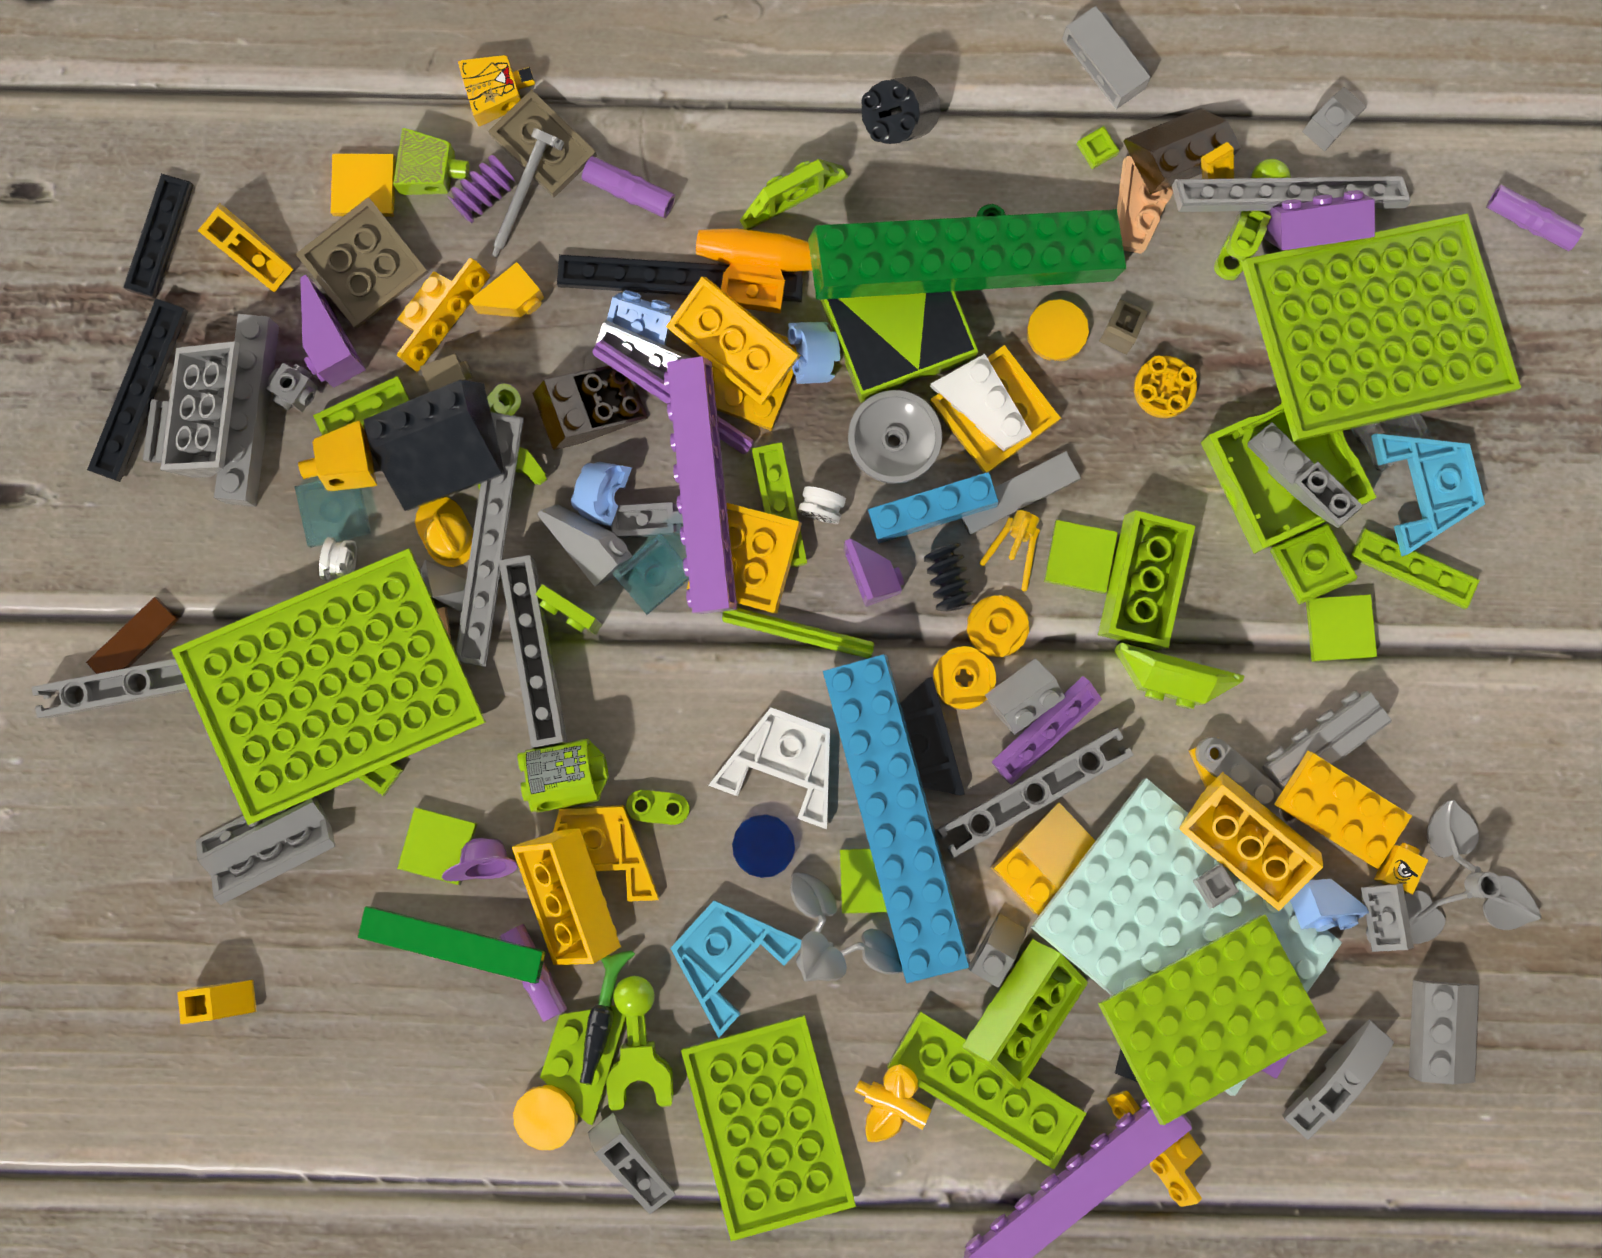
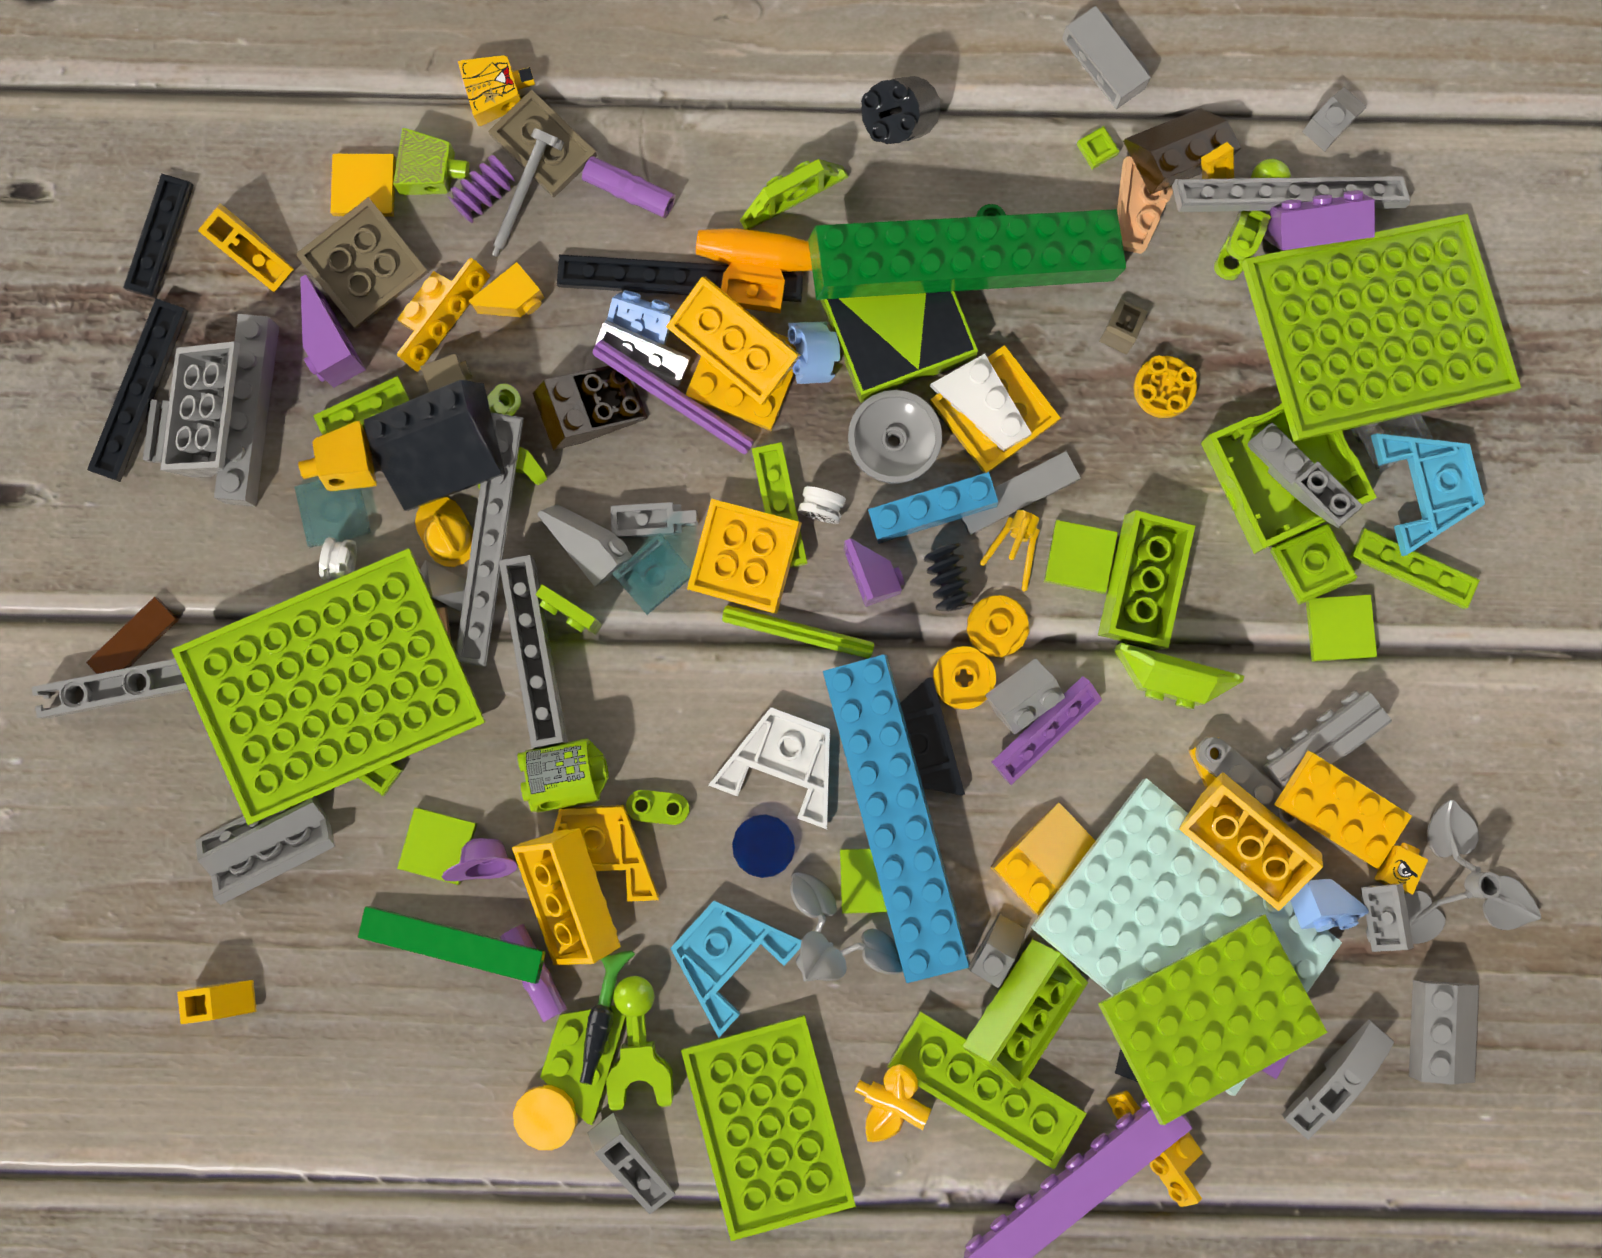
light grey brick [266,363,319,412] -> none
light blue cylinder [571,462,632,526] -> none
medium lavender brick [664,356,737,614] -> none
light grey piece [936,728,1134,857] -> none
yellow tile [1027,299,1089,361] -> none
light grey tile [1193,863,1239,909] -> none
medium lavender axle [1486,185,1584,251] -> none

